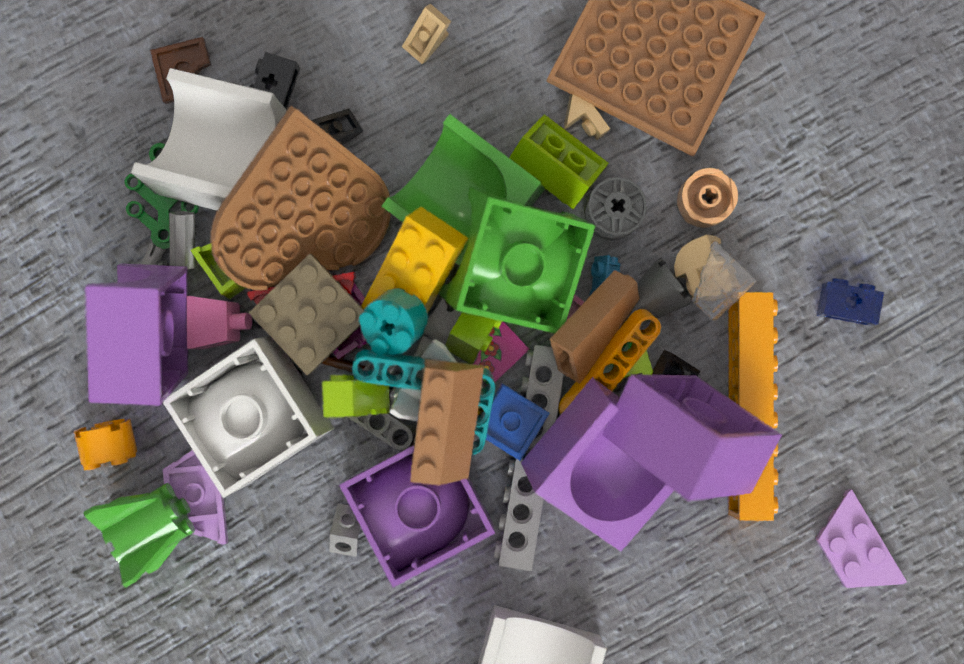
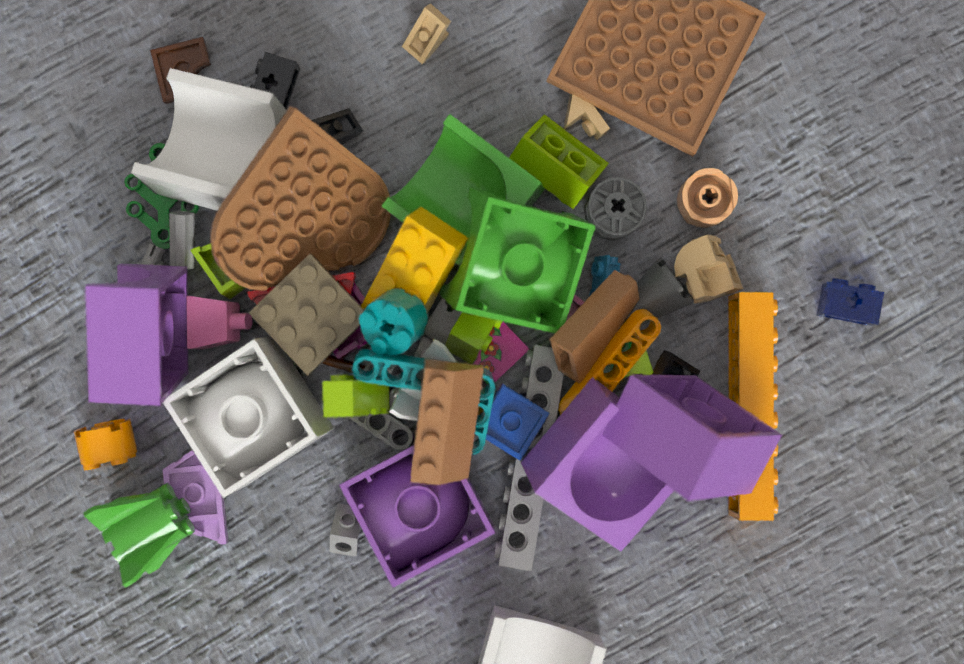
clear slope [692,241,757,321] -> none
lavender wing [815,489,907,588] -> none

